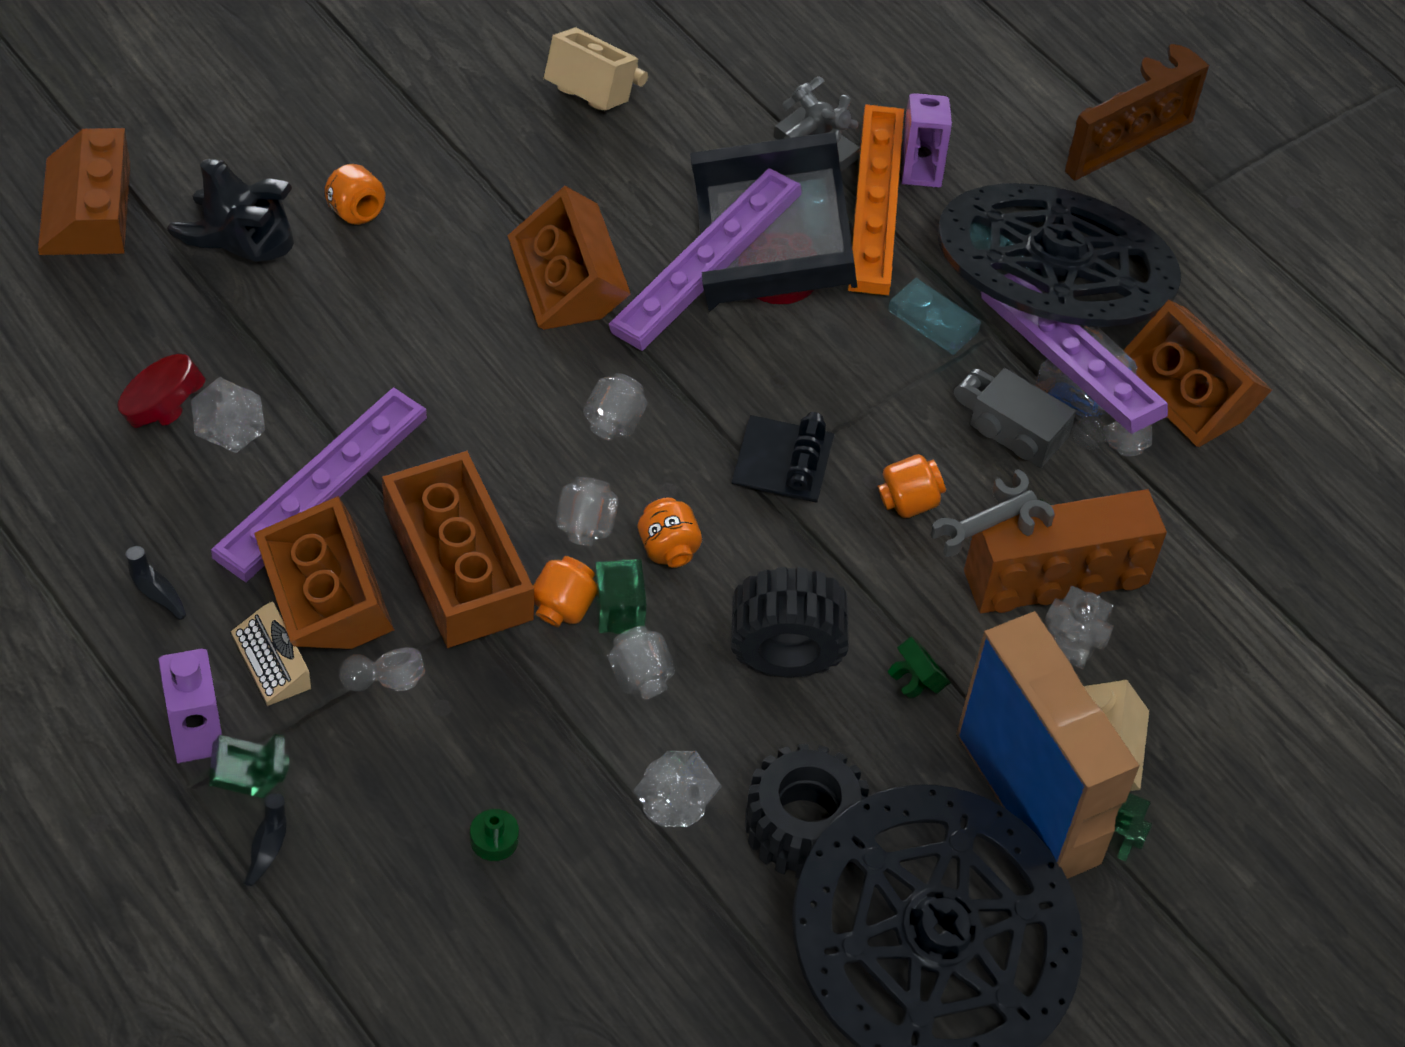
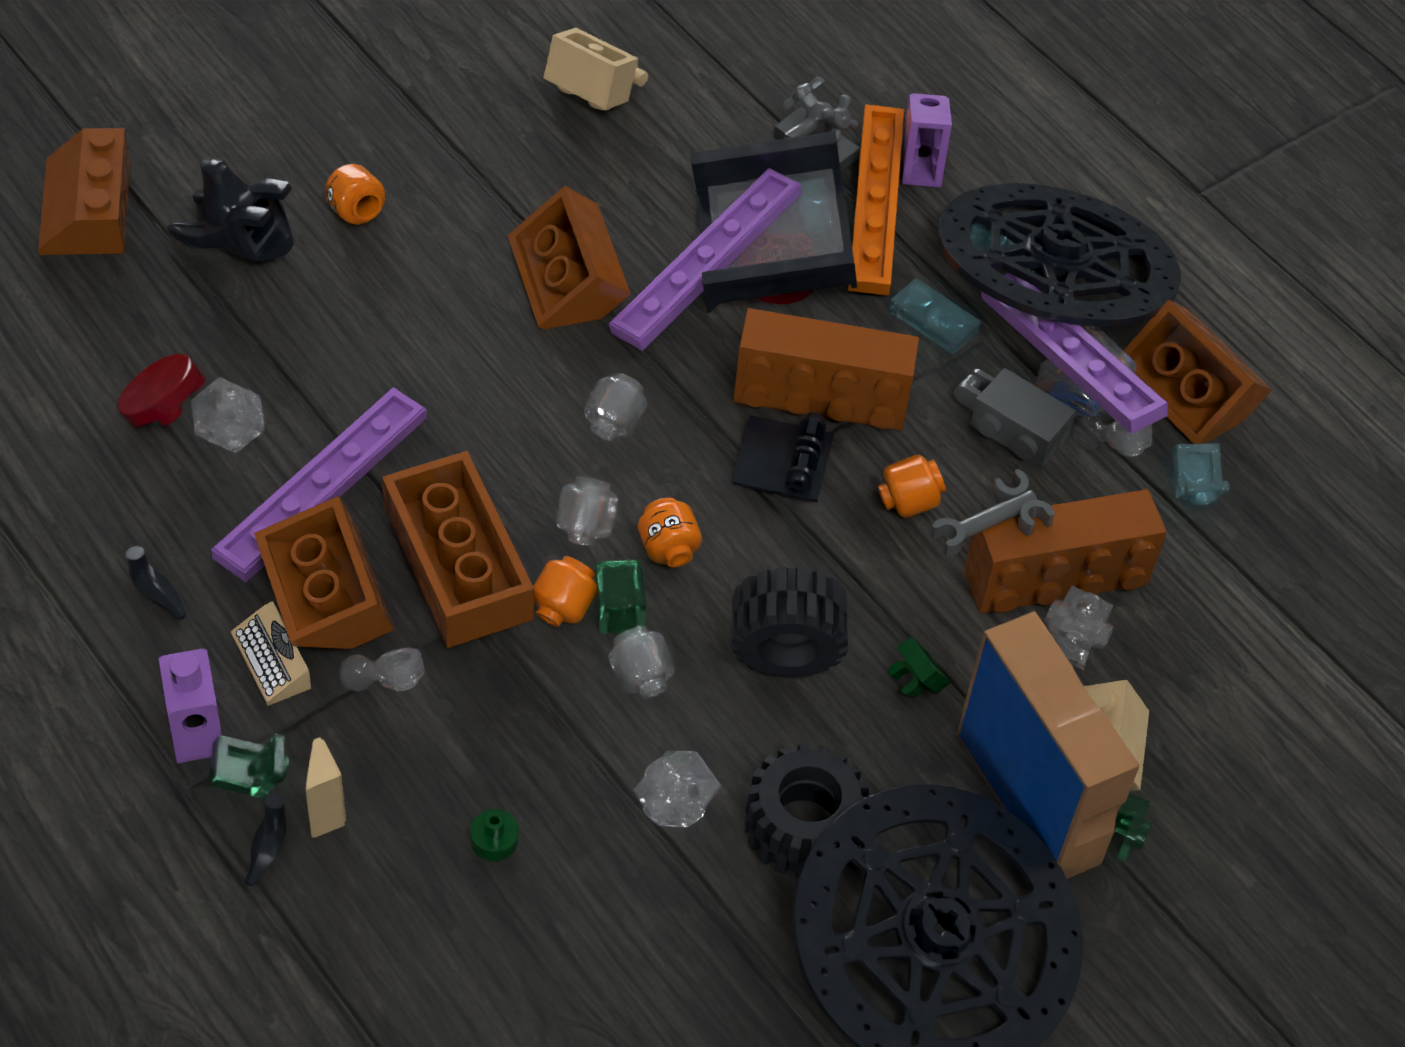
reddish brown hinge [1065,44,1209,181] -> none
none -> tan slope [306,737,346,838]
none -> dark orange brick [733,308,919,431]
none -> clear light blue bracket [1172,443,1230,505]

